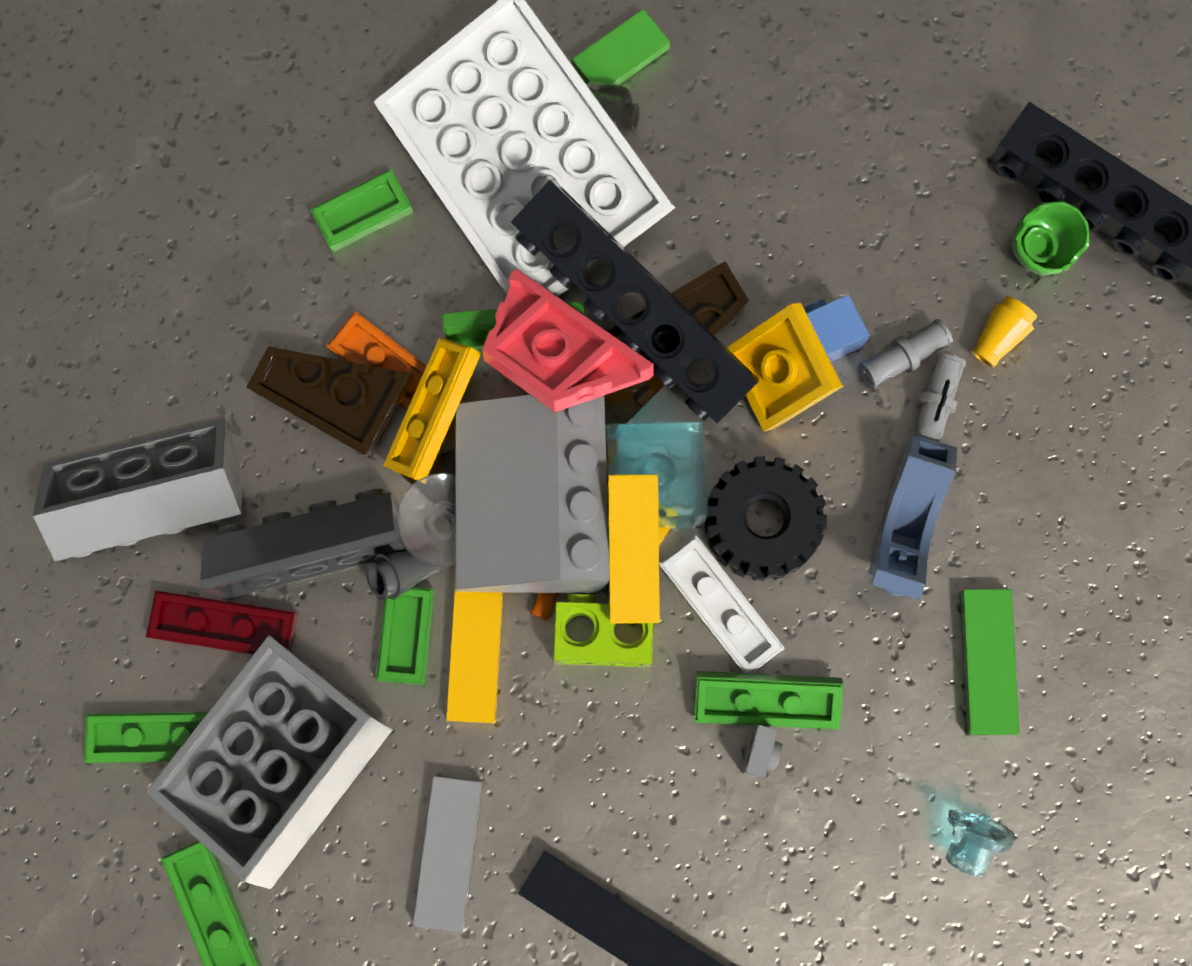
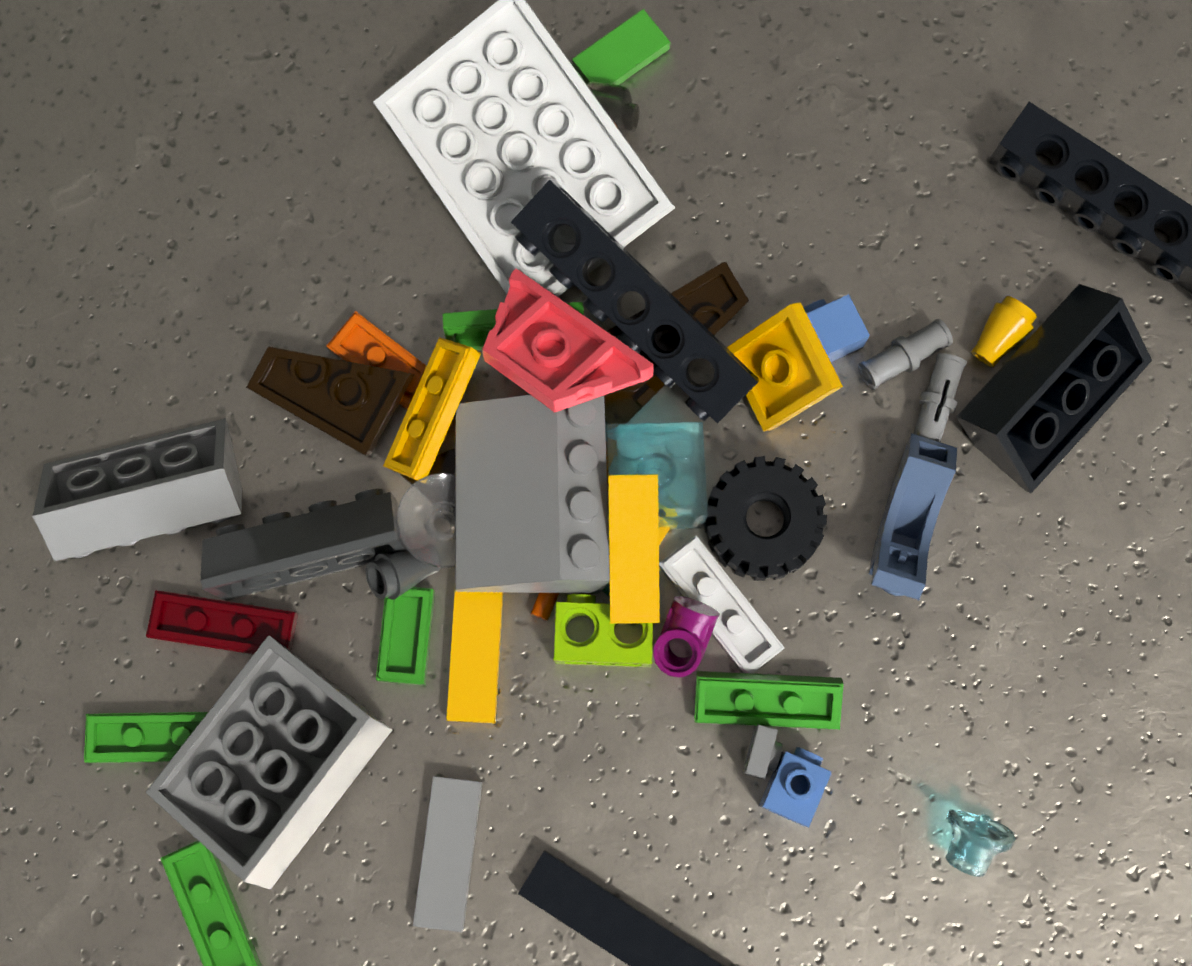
bright green tile [310,169,413,253] -> none
bright green tile [960,589,1020,735] -> none
bright green hair [1011,201,1090,276] -> none
none -> magenta piece [653,596,719,677]
none -> medium blue brick [759,747,832,828]
none -> black slope [956,284,1152,493]

